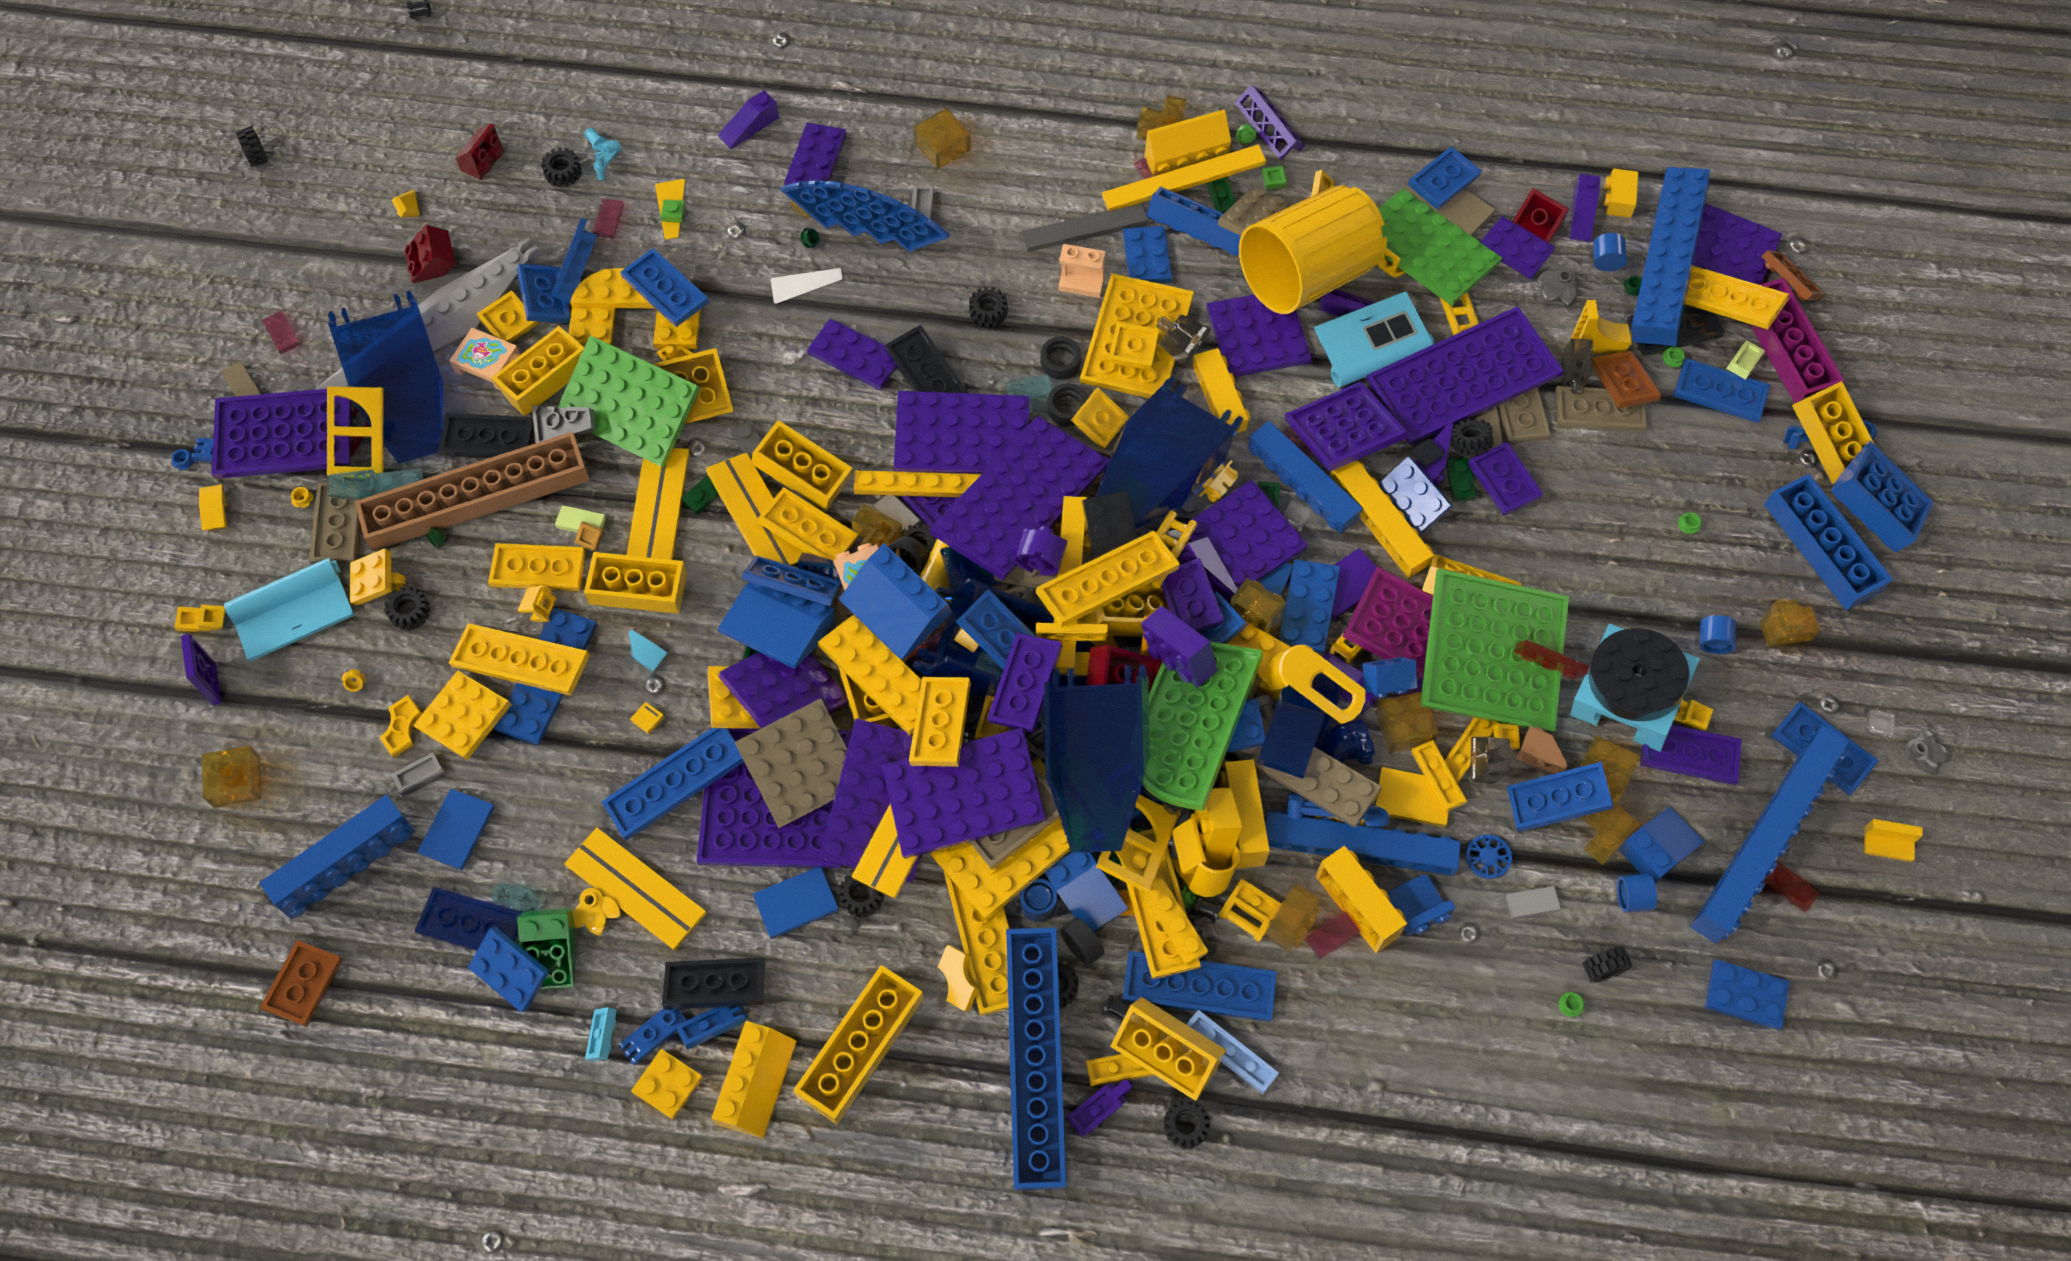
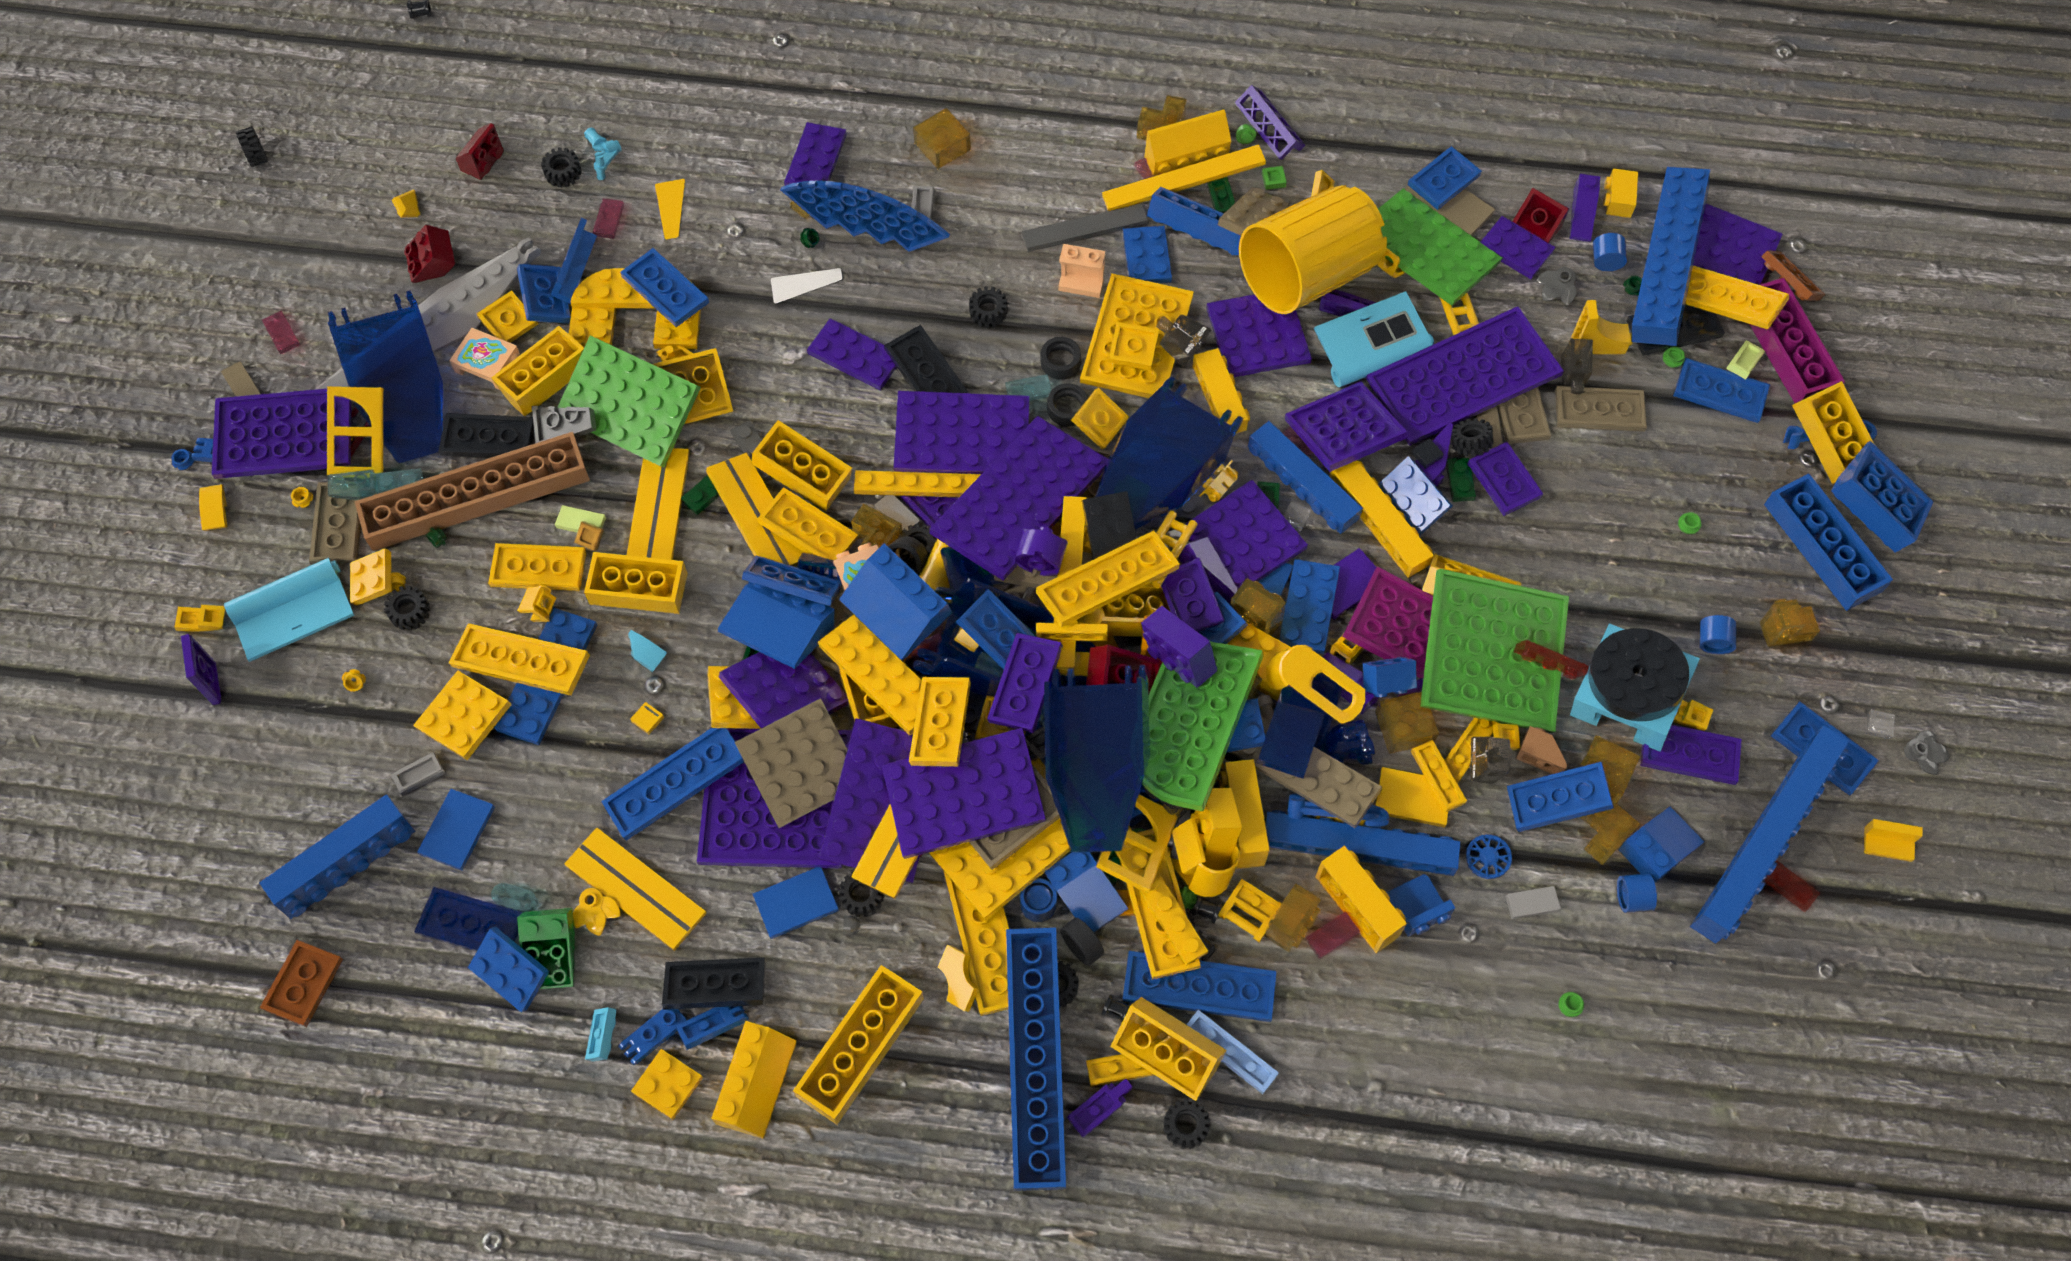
clear yellow brick [202,745,262,808] -> none
yellow tile [380,694,422,758] -> none
bright green plate [661,200,685,223] -> none
dark purple slope [718,90,779,150] -> none
black tyre [1582,946,1633,983] -> none
dark orange plate [1591,350,1661,408] -> none
blue plate [1704,959,1790,1030] -> none

